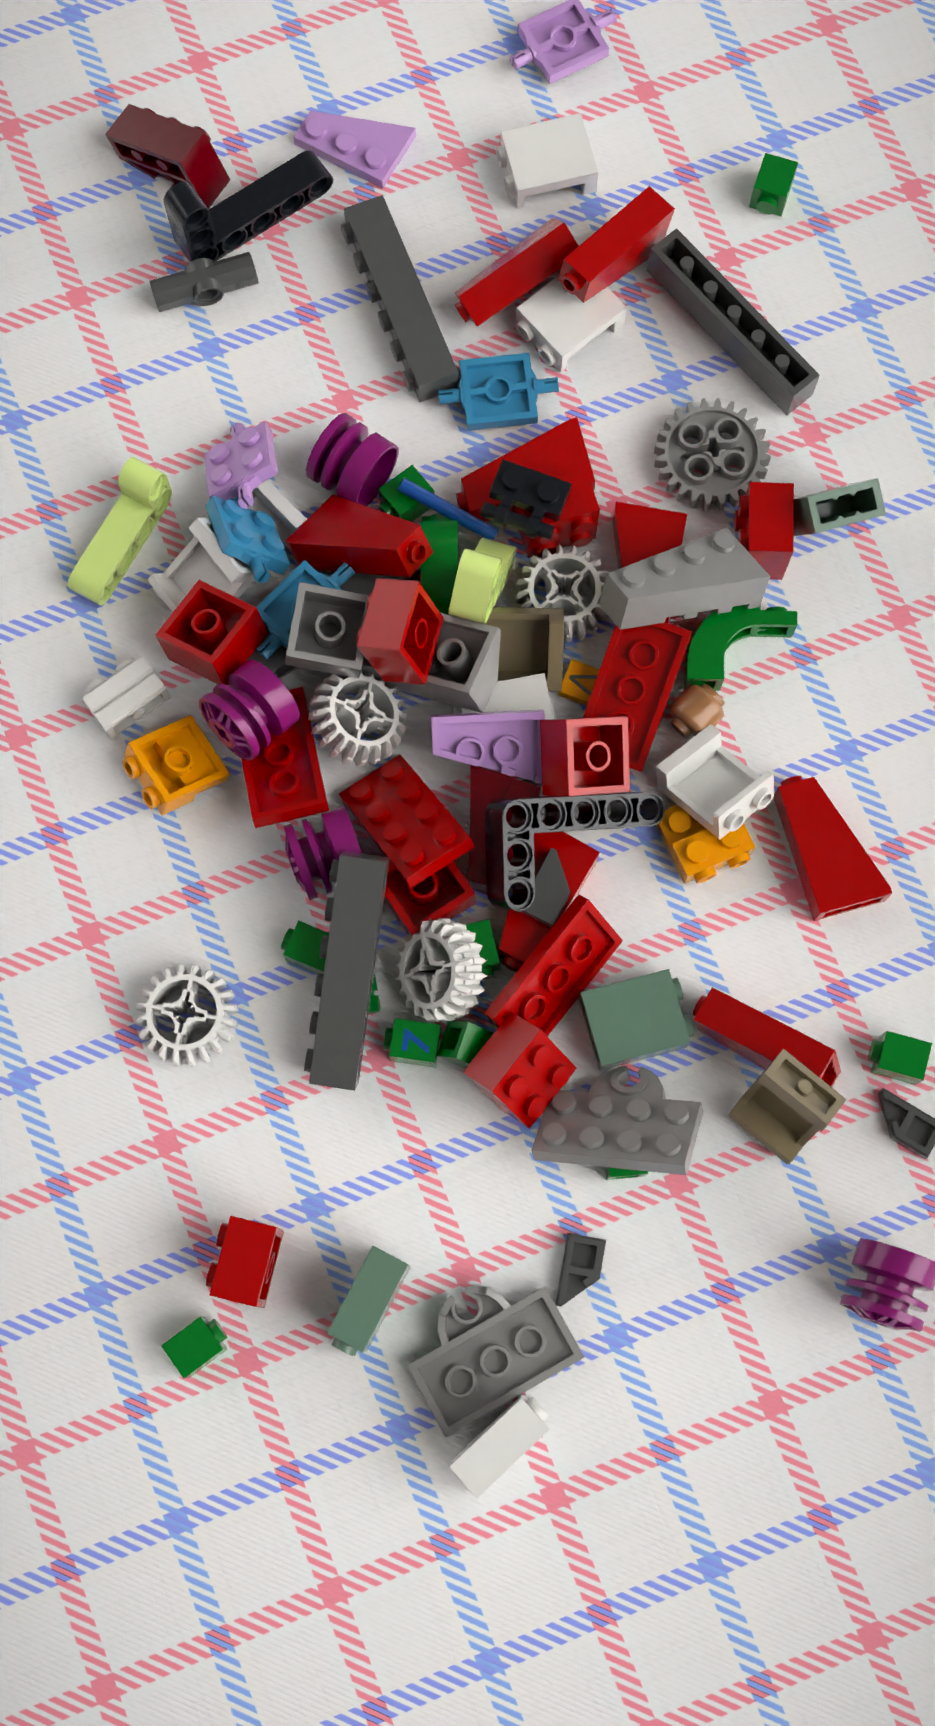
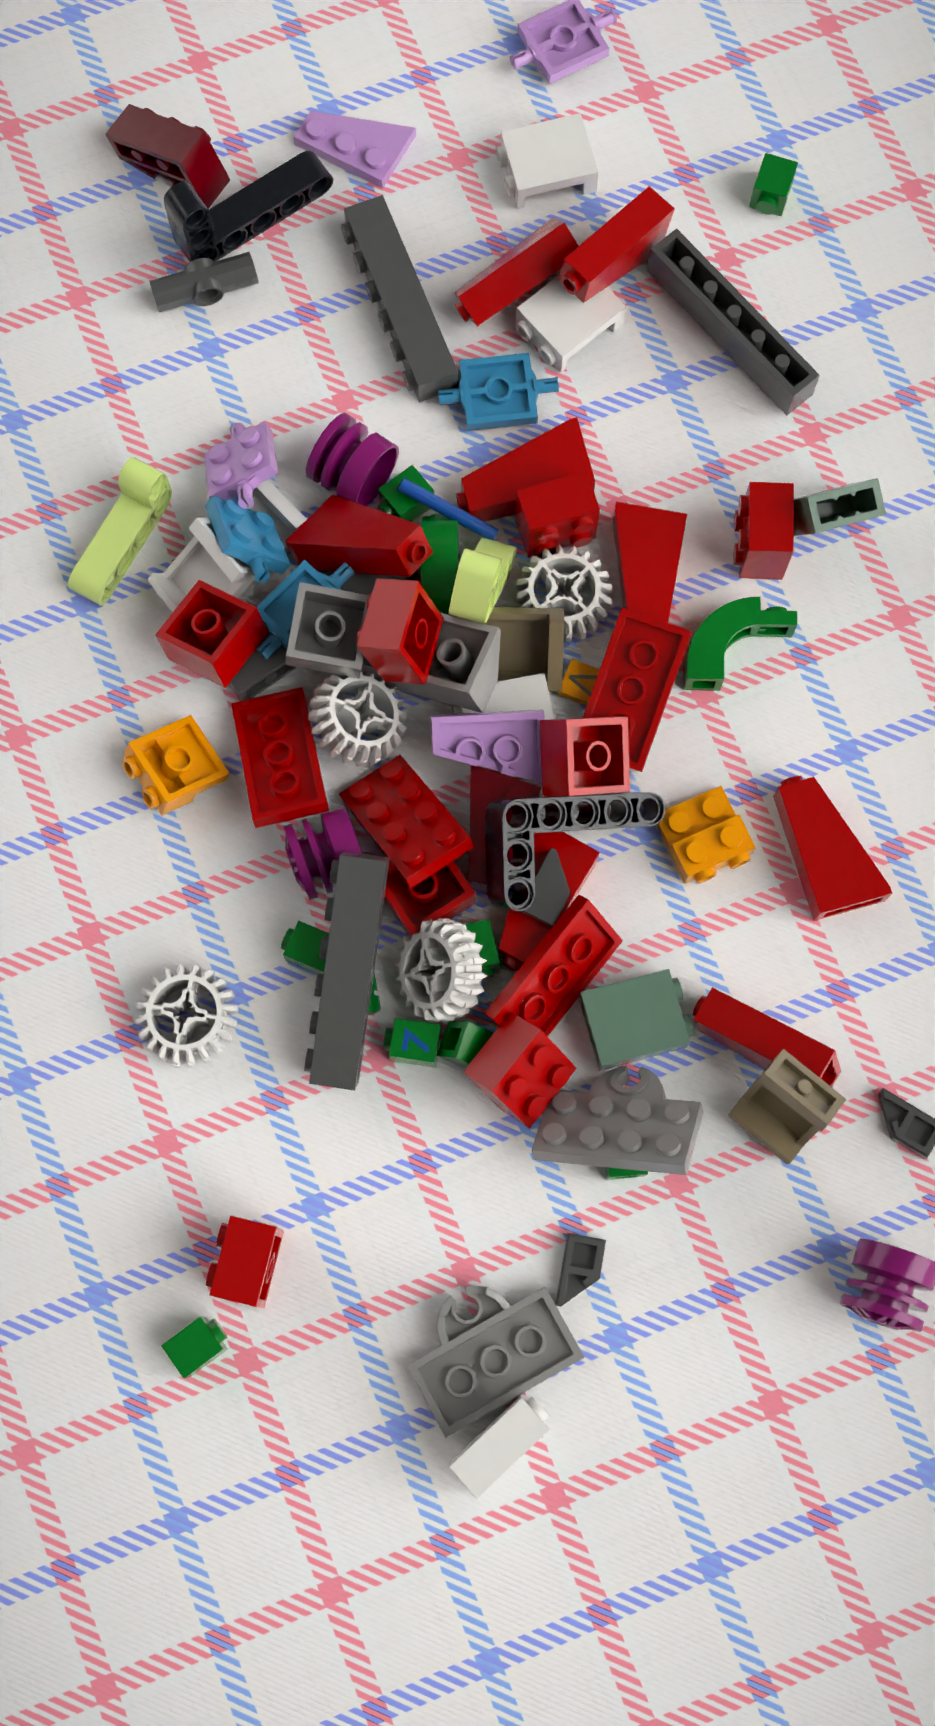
white brick [81,655,171,739] -> none
magenta wheel [199,659,300,761] -> none
sand green brick [327,1246,411,1356] -> none
black plate [480,459,572,540] -> none
light grey wedge [599,528,770,630] -> none
light grey gear [654,398,771,511] -> none
white panel [656,724,774,840] -> none
medium nougat head [669,683,725,738] -> none
green brick [868,1031,932,1085] -> none

